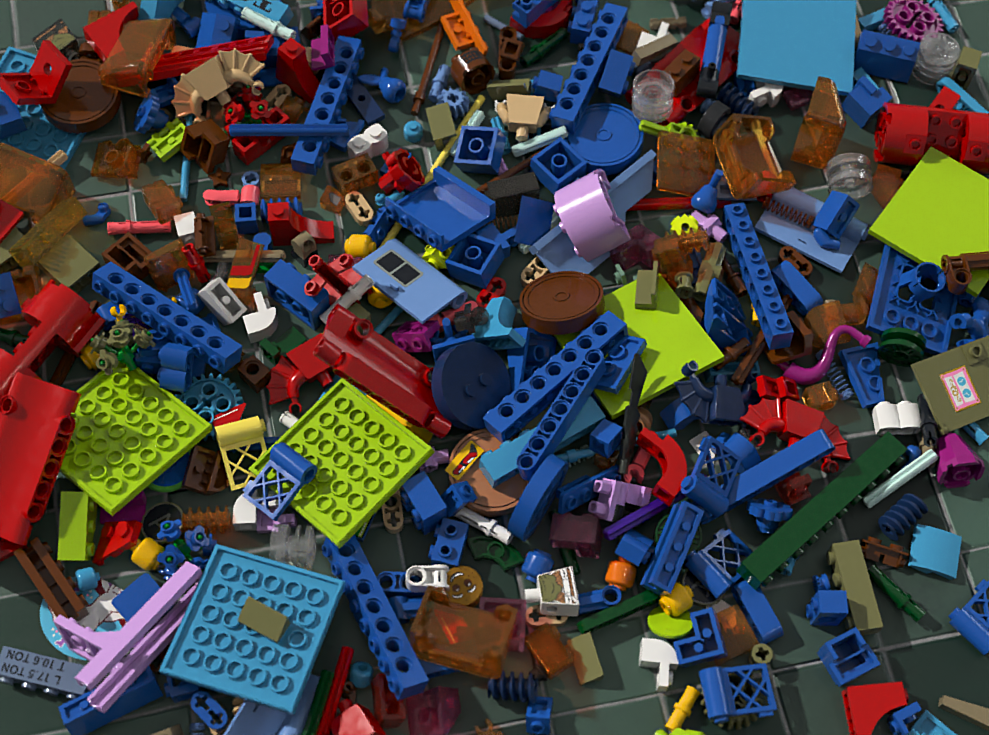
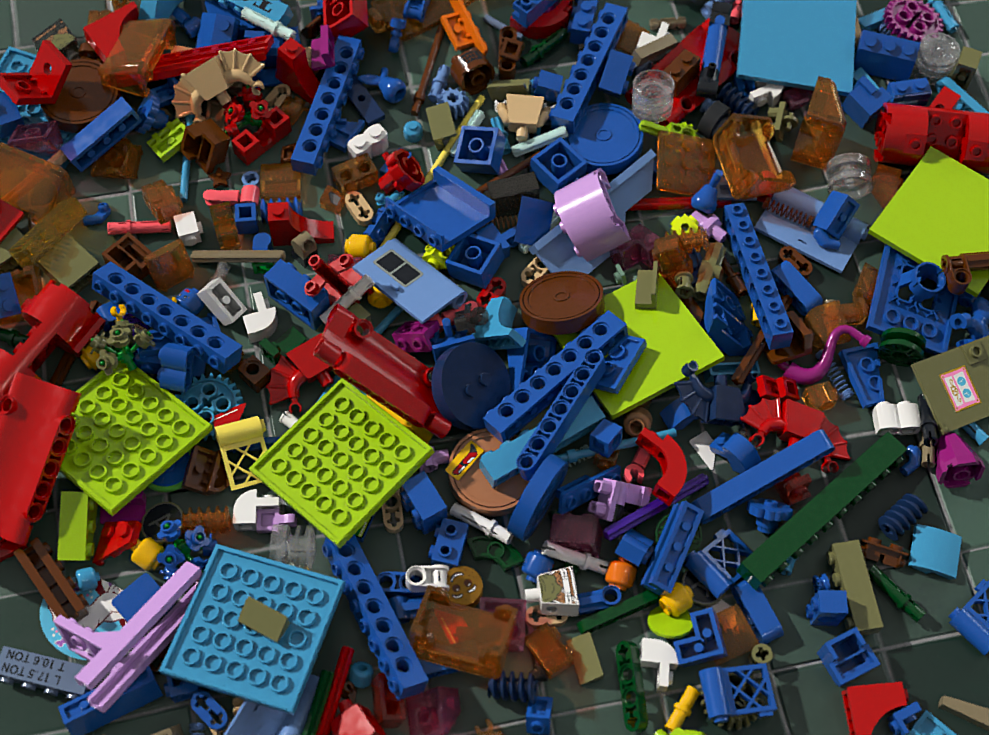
reddish brown piece [134,143,153,165] -> none
blue axle [173,268,198,312] -> none
red pin [181,243,211,283] -> none
reddish brown hinge [194,213,216,257] -> none
clear orange door [226,238,265,305] -> none
blue axle [229,124,349,136] -> none
blue piece [242,442,317,521] -> none
blue bracket [441,481,477,517] -> none
pearl dark grey sword [618,353,647,474] -> none
blue piece [681,436,742,517] -> none
reddish brown pin [712,337,751,371] -> none
light aqua axle [863,449,938,508] -> none
none -> clear pink slope [7,120,63,154]
none -> blue brick [60,97,143,173]
none -> white pin [541,540,609,575]
none -> dark green beam [616,641,648,733]
none -> olive hips [764,102,799,142]
none -> blue brick [886,78,932,106]

